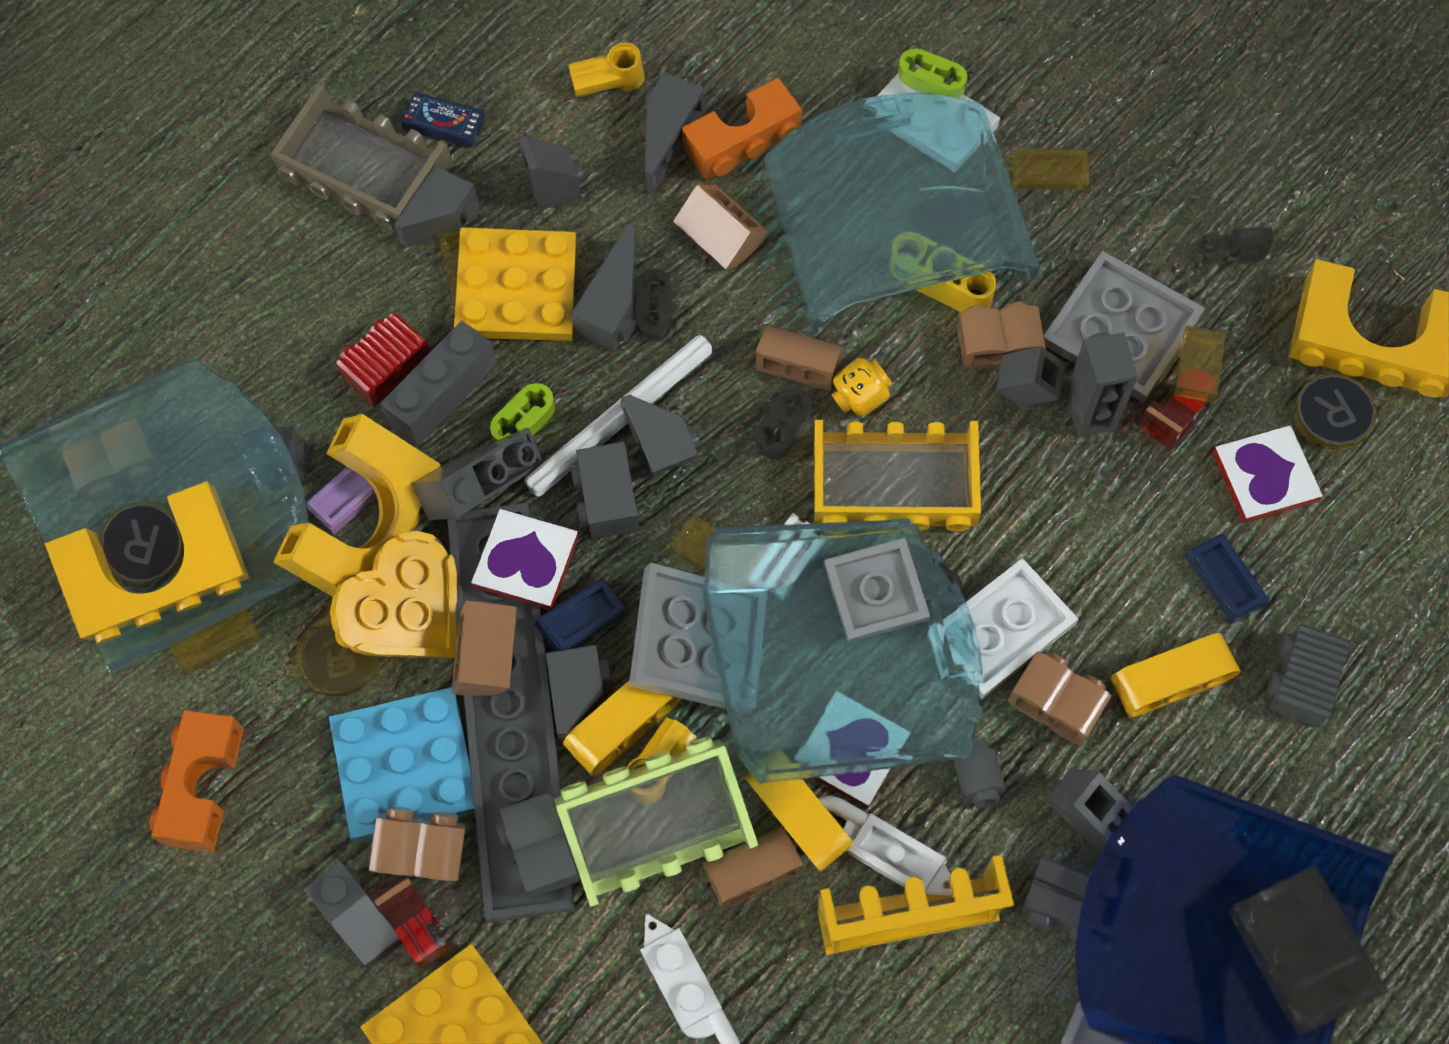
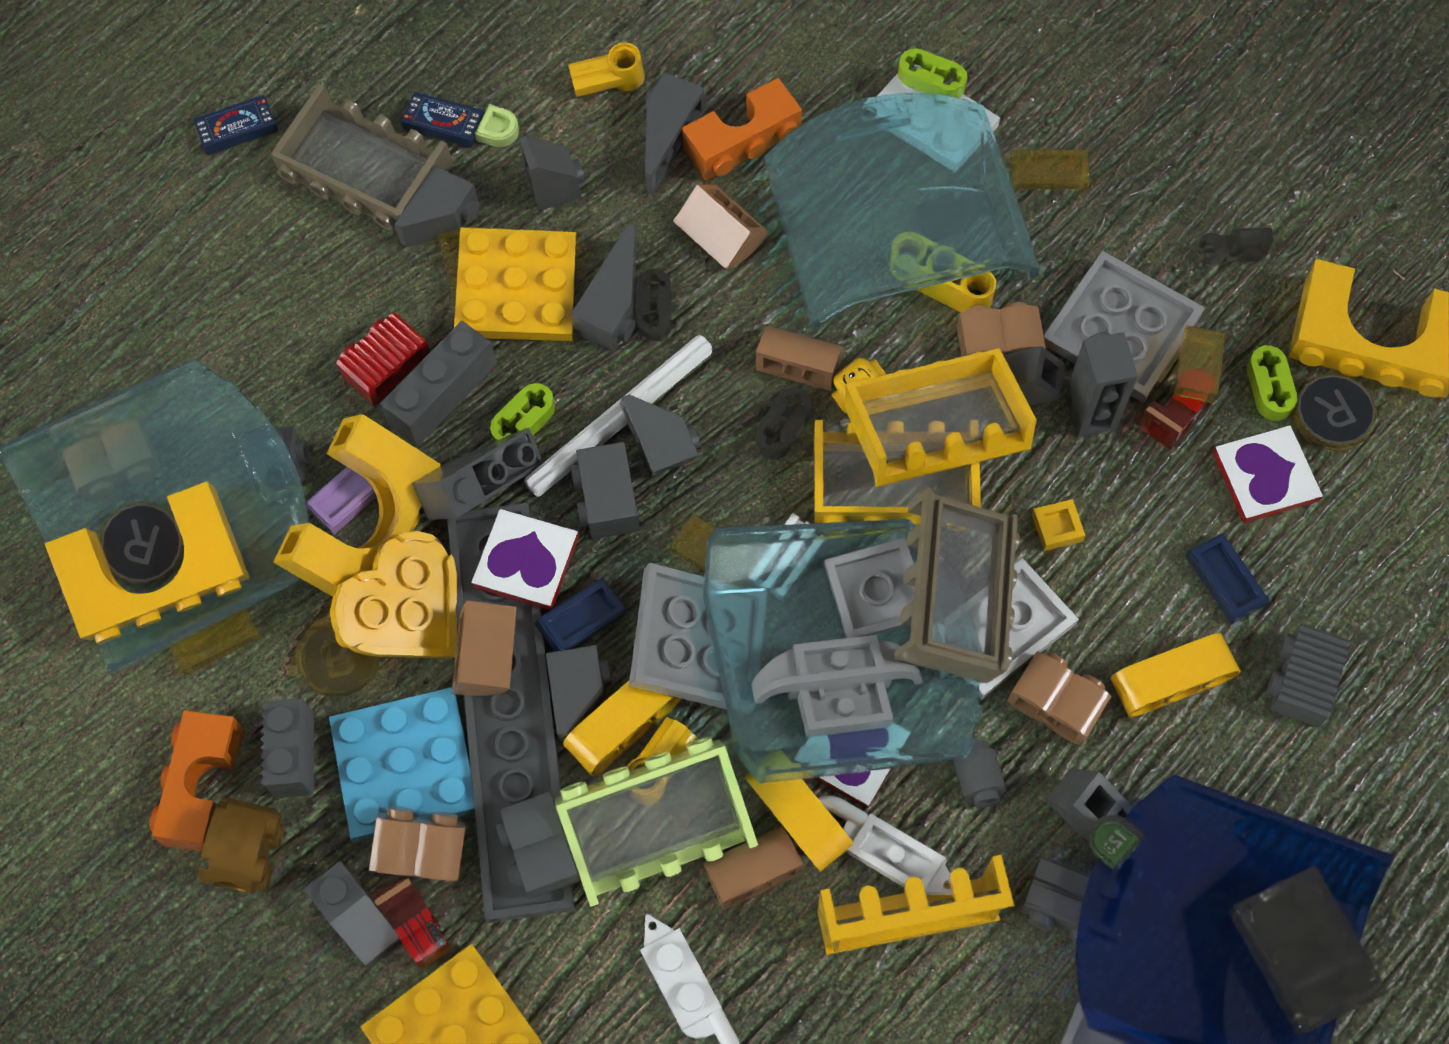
none -> dark blue tile [193,95,278,155]
none -> pearl gold brick [199,797,285,894]
none -> dark grey brick [260,699,314,798]
none -> yellowish green tile [475,104,519,147]
none -> light grey plate [751,635,922,738]
none -> window [844,348,1037,487]
none -> window [894,487,1020,683]
none -> yellow tile [1032,499,1086,551]
none -> clear smoke tile [1089,815,1146,872]
none -> lime beam [1247,345,1297,421]

